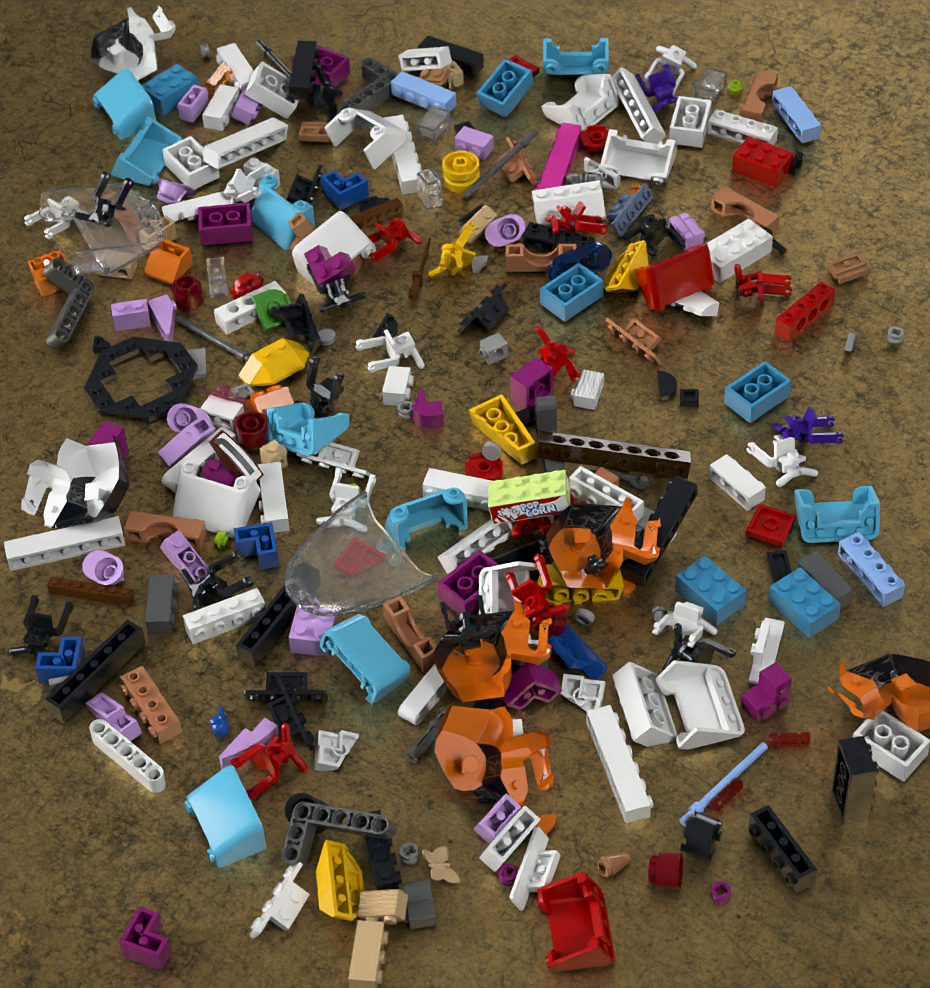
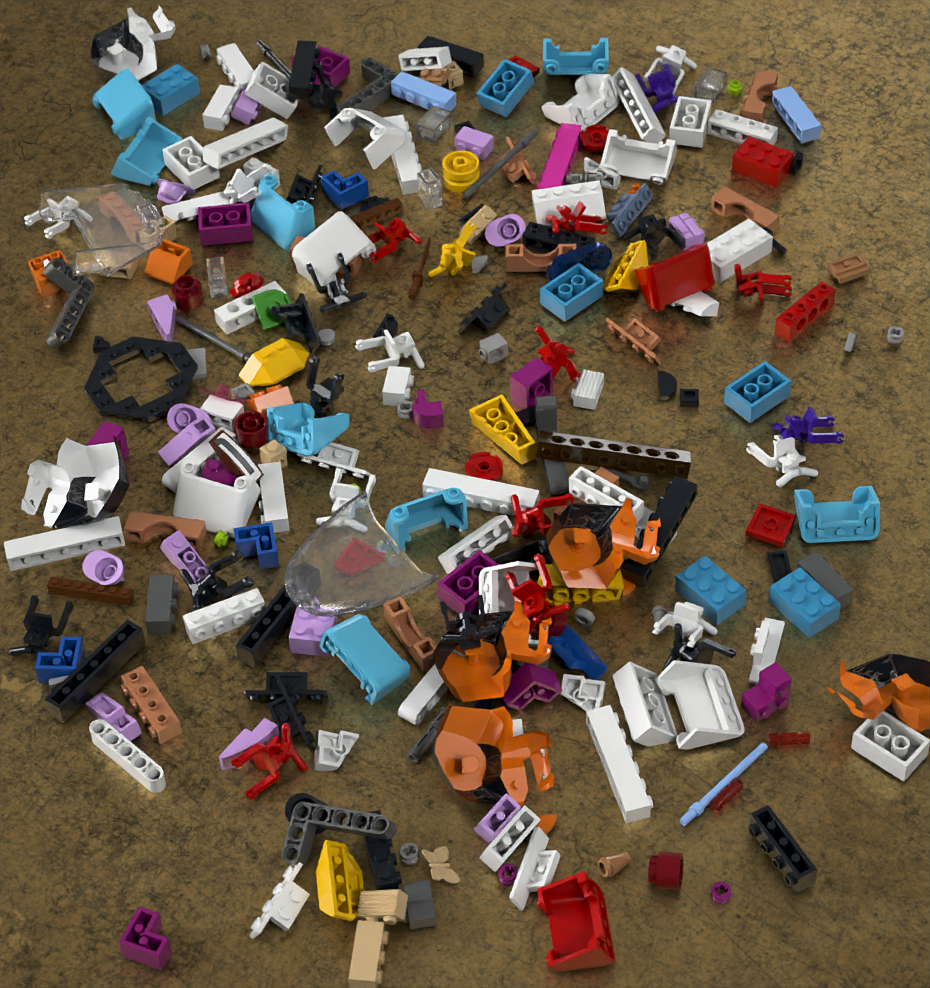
black piece [74,171,134,227] -> none
lavender slope [111,299,151,332] -> none
lavender brick [177,85,209,123] -> none
medium azure windscreen [184,765,267,868] -> none
clear orange tile [205,62,233,96] -> none
blue piece [210,706,229,738] -> none
medium nougat brick [288,211,316,241] -> none
medium nougat plate [298,122,332,143] -> none
magenta brick [304,245,356,286] -> none
light grey tile [482,442,502,461] -> none
yellowish green brick [488,470,570,524] -> none
black piece [584,554,608,577] -> none
black brick [680,811,723,861] -> none
white brick [709,454,766,511] -> none
black brick [831,736,879,825] -> none
light blue brick [838,532,905,607] -> none

